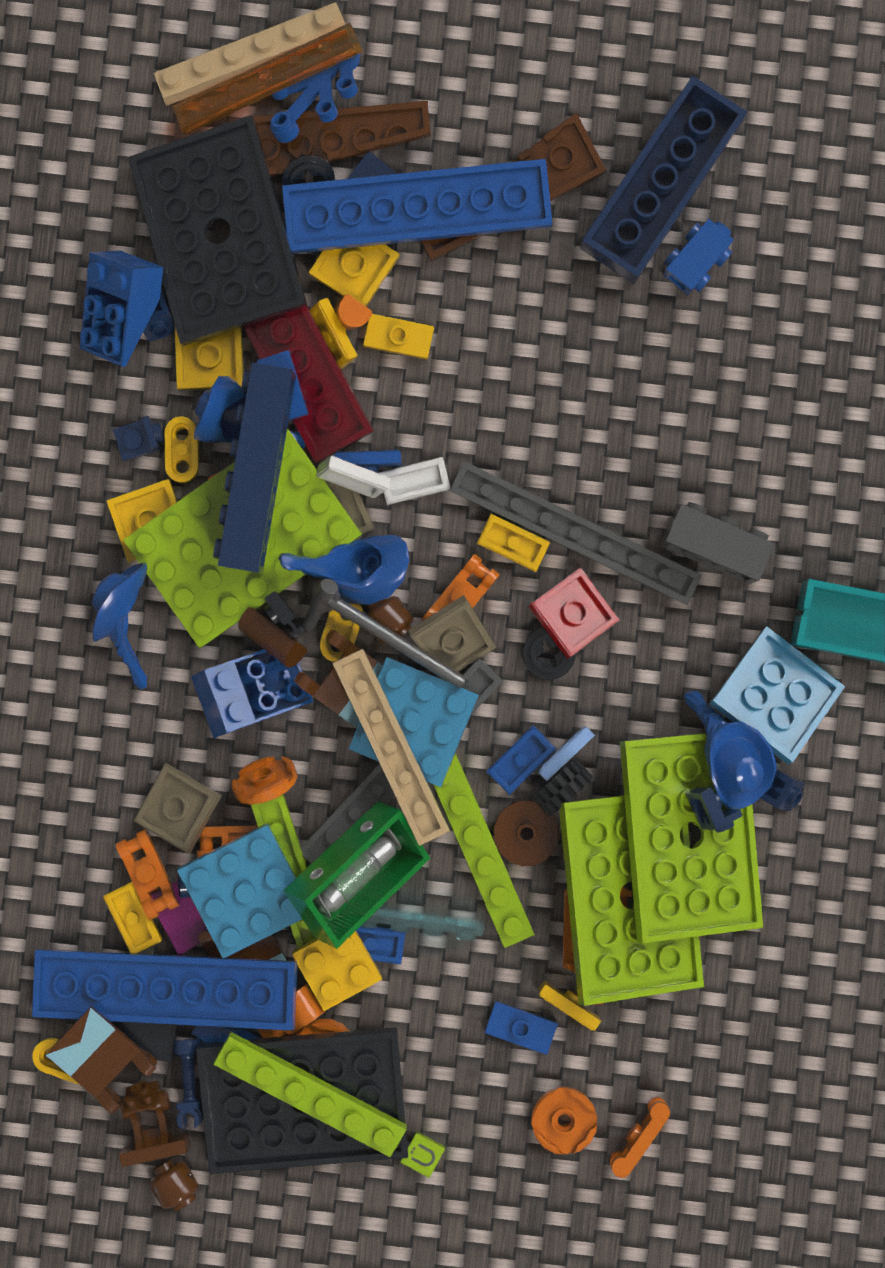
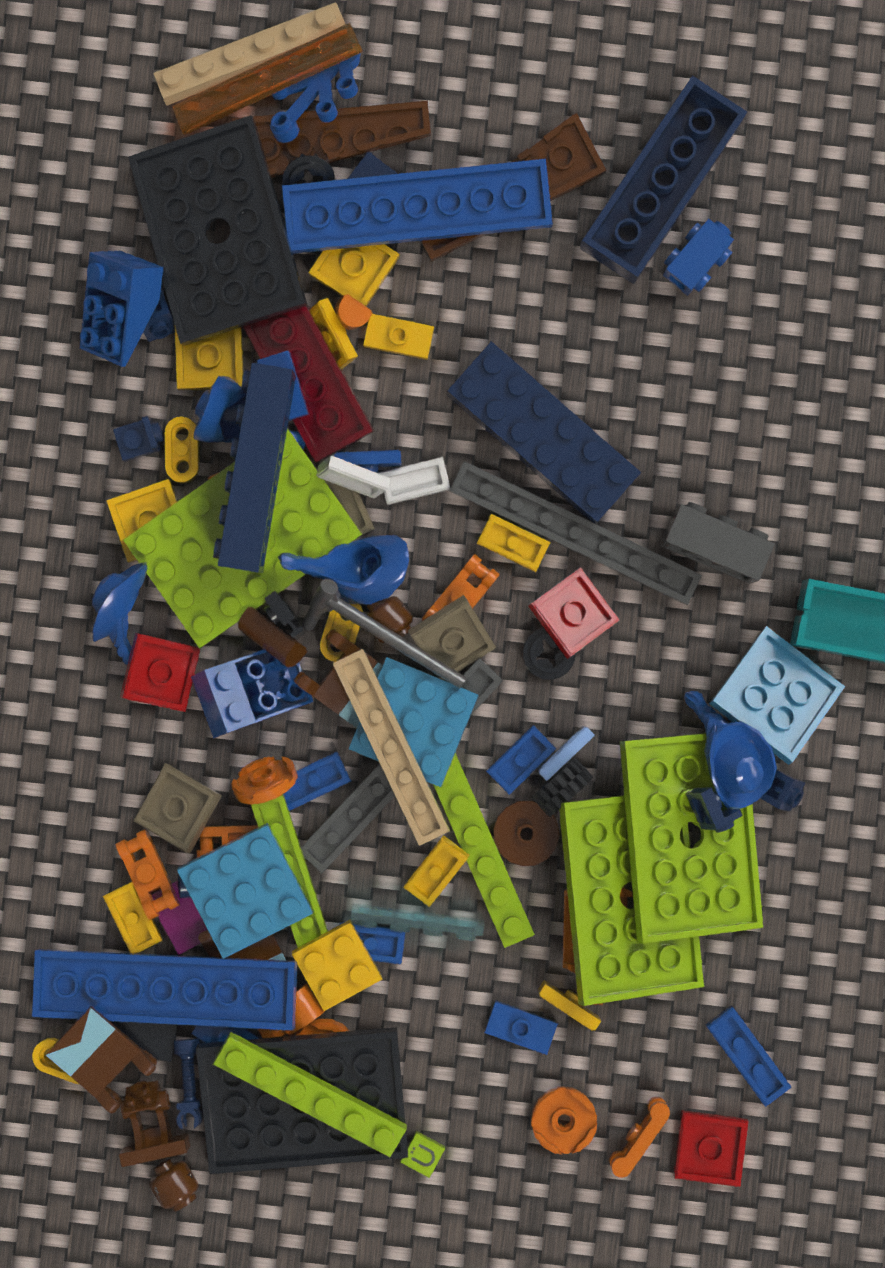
green piece [283,802,430,949] -> none
none -> red tile [120,633,201,712]
none -> blue tile [284,751,352,811]
none -> yellow plate [403,835,470,907]
none -> dark blue brick [447,341,641,524]
none -> red tile [673,1110,749,1187]
none -> blue tile [705,1005,792,1107]

